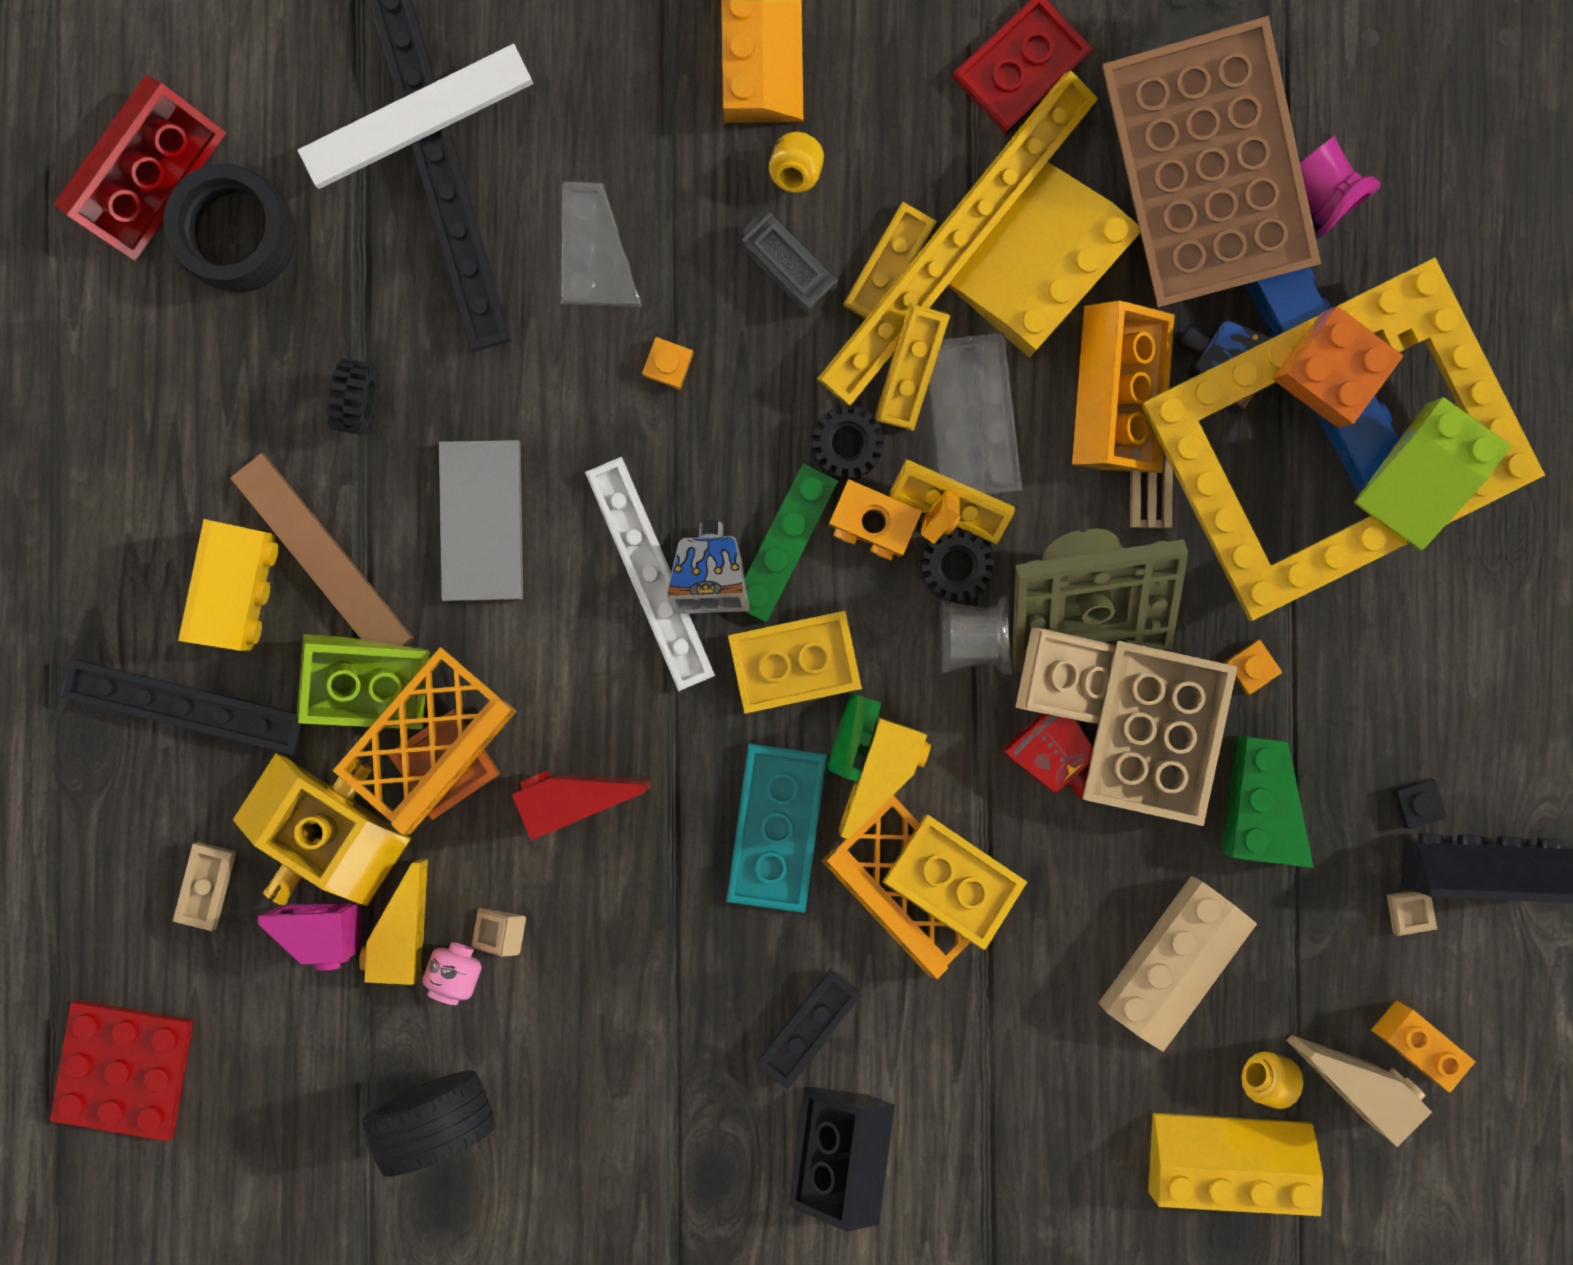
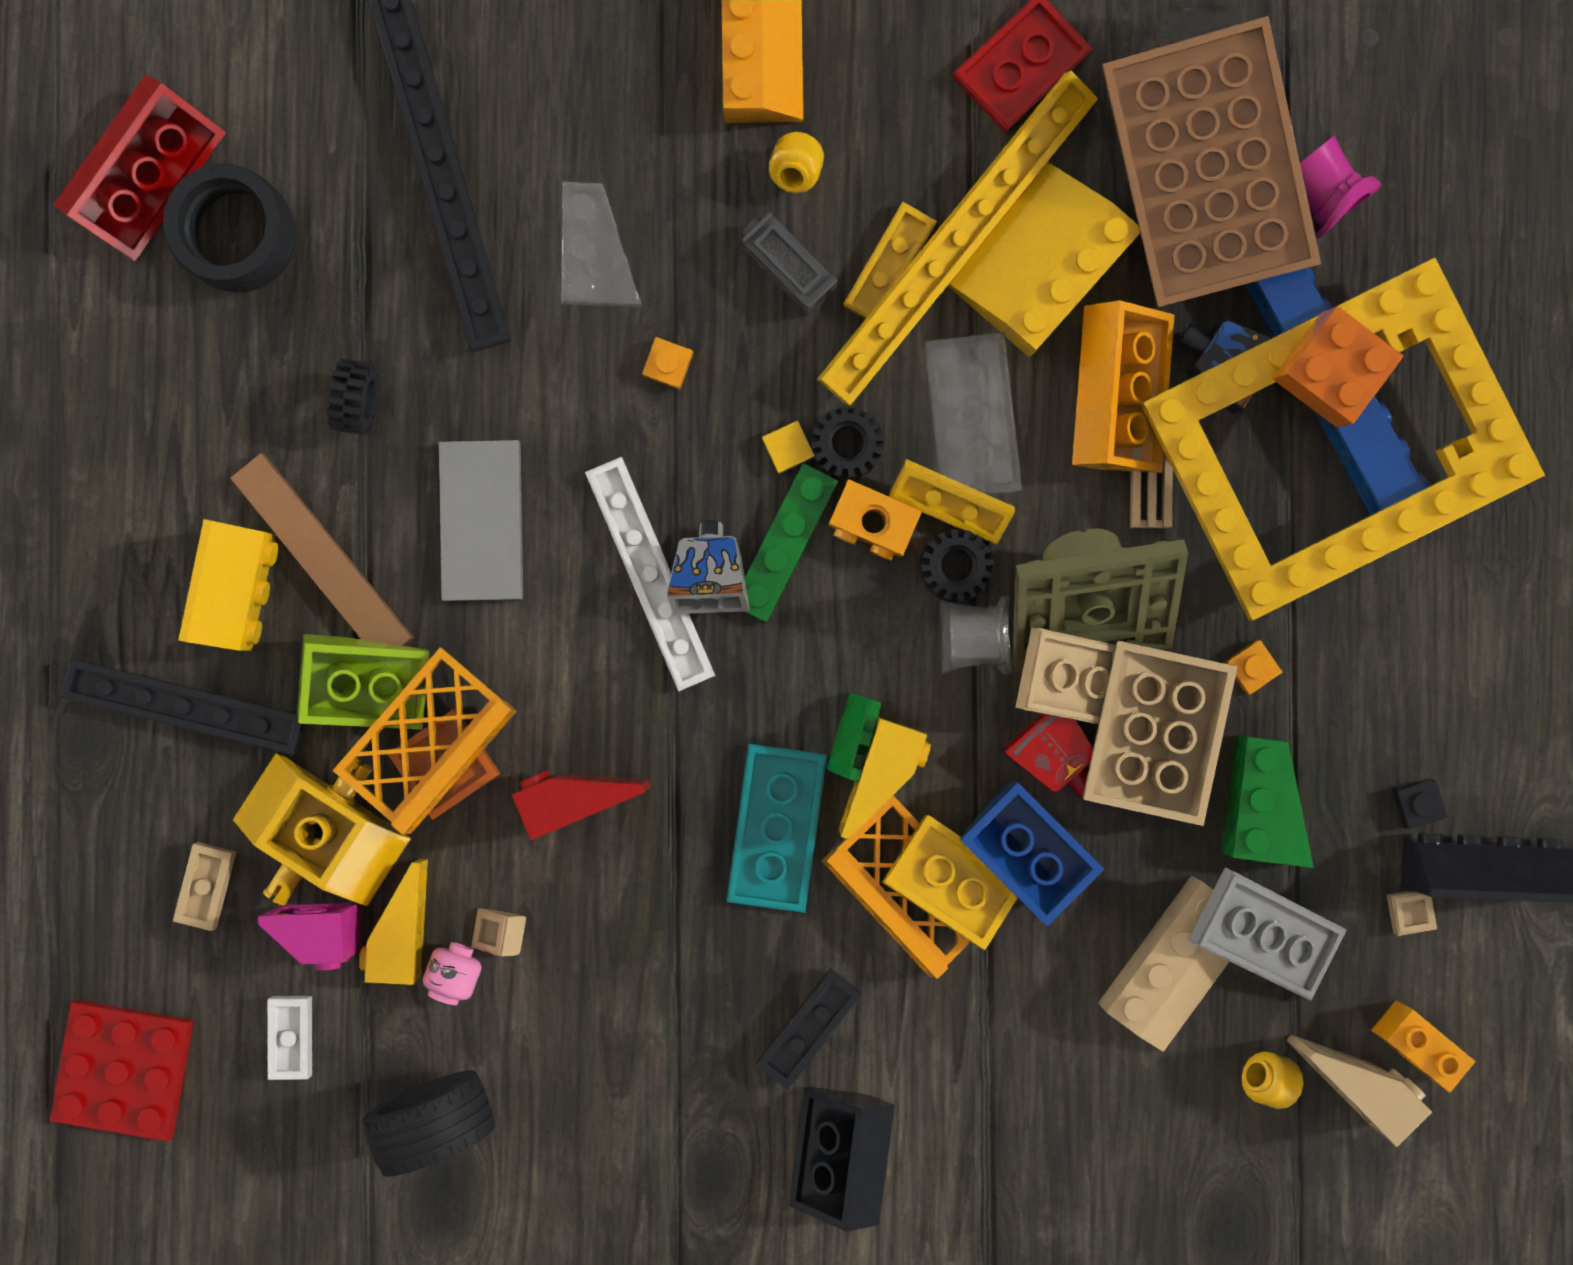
white tile [298,44,533,189] -> none
yellow plate [728,611,862,714] -> none
yellow tile [874,303,950,431] -> none
light orange plate [921,489,961,544] -> none
yellow slope [1148,1113,1323,1216] -> none
lime slope [1354,397,1511,551] -> none
none -> white plate [267,996,312,1080]
none -> yellow tile [762,421,814,474]
none -> blue slope [960,779,1104,927]
none -> light grey tile [1188,867,1347,1001]

